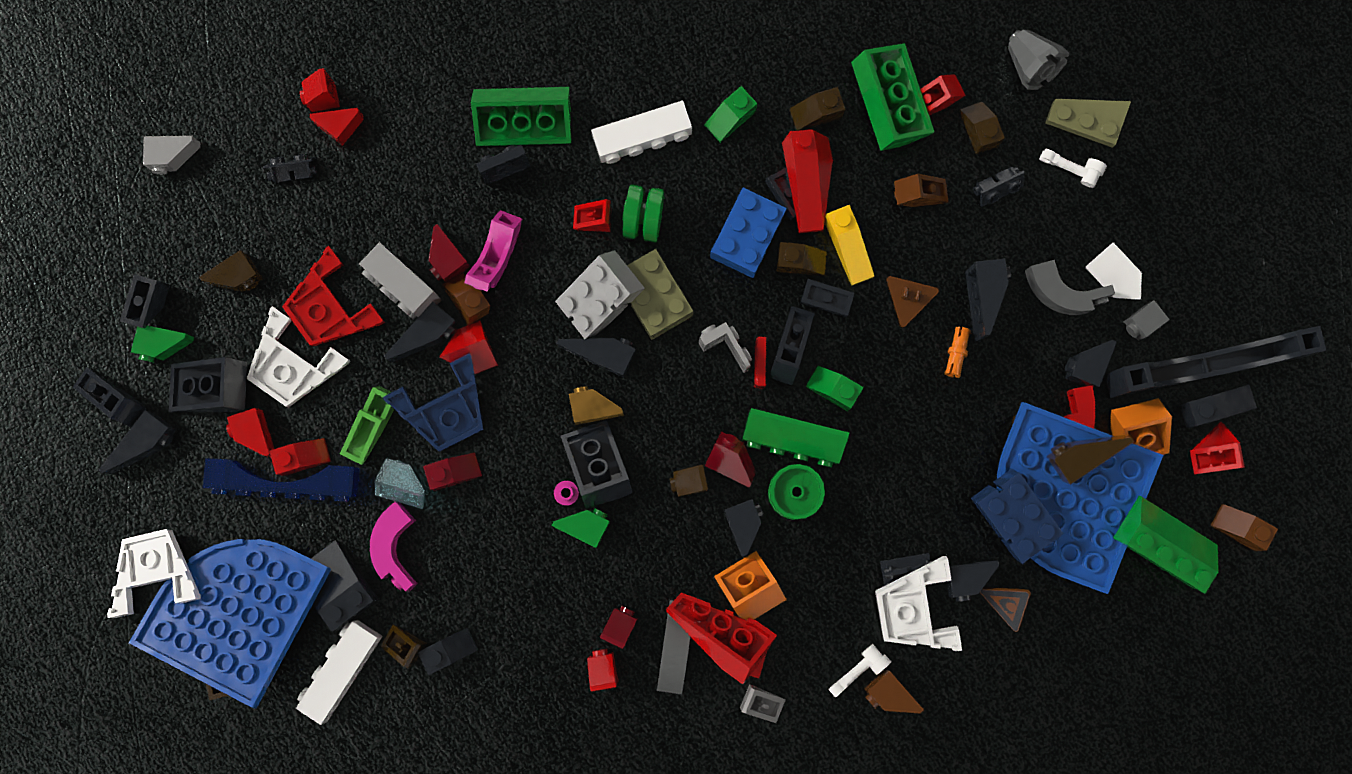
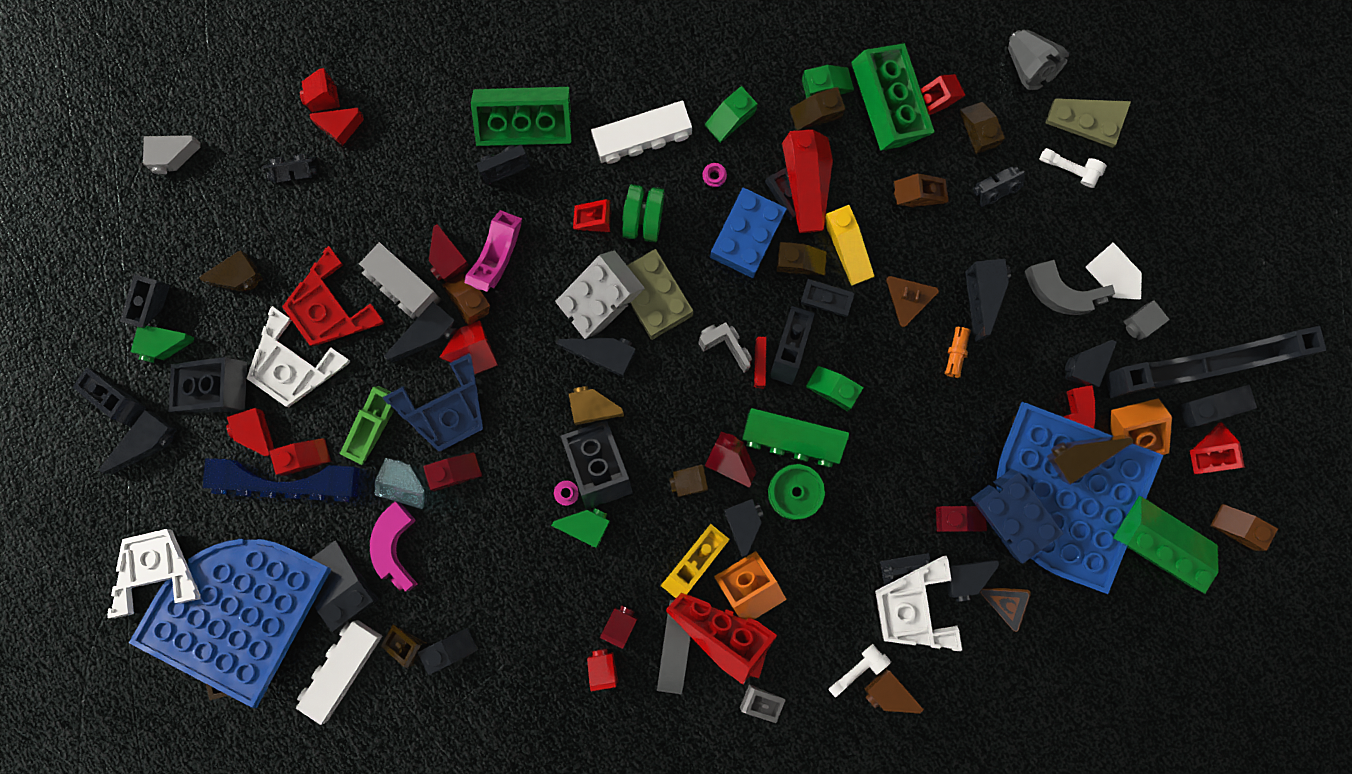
none -> yellow slope [661,524,730,598]
none -> dark pink plate [703,163,727,187]
none -> green slope [802,65,854,98]
none -> dark red slope [936,506,987,532]

